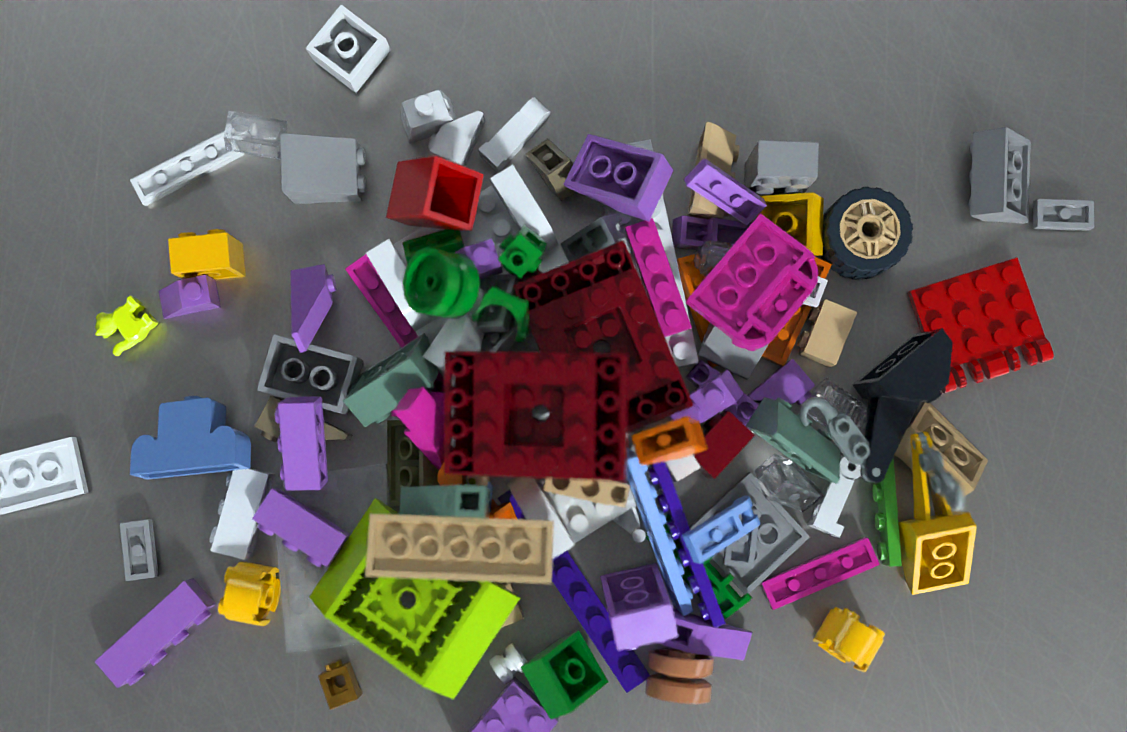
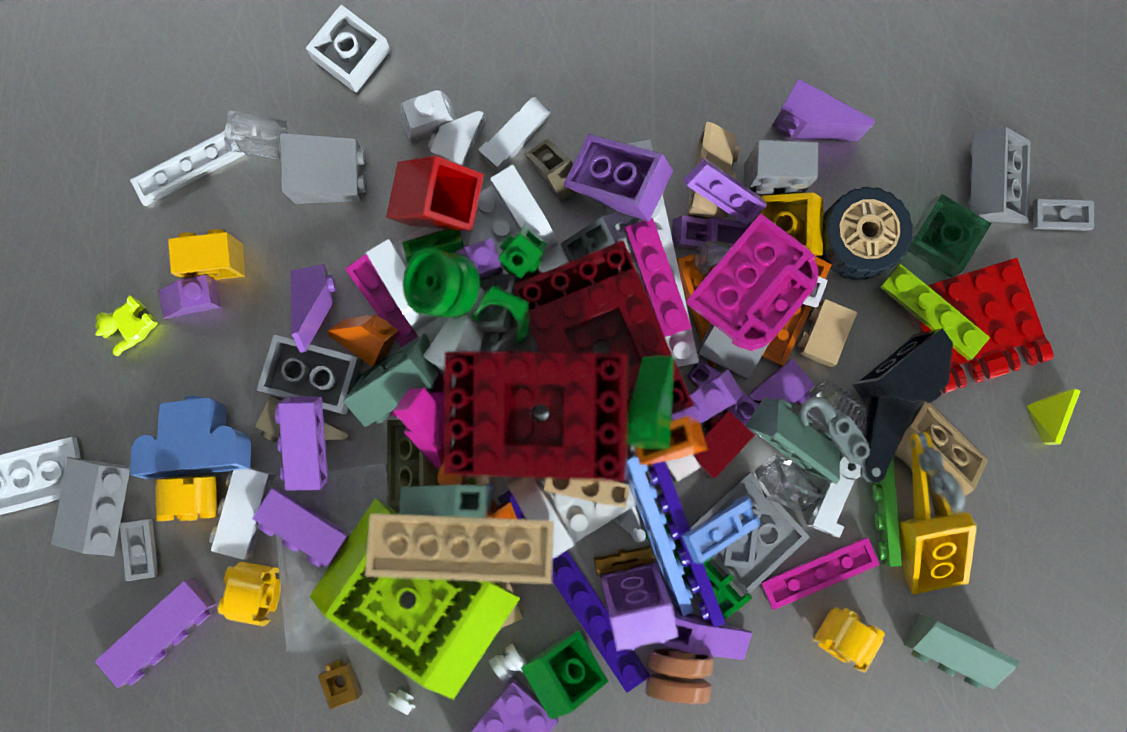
none -> light grey slope [51,457,130,556]
none -> yellow brick [155,476,217,521]
none -> orange slope [327,314,399,367]
none -> white plate [387,689,415,715]
none -> pearl gold pin [593,545,654,576]
none -> green slope [627,356,674,449]
none -> medium lavender slope [772,79,875,141]
none -> lime plate [880,264,990,360]
none -> slope [904,614,1019,690]
none -> clear green brick [908,194,992,278]
none -> neon yellow slope [1027,389,1080,445]

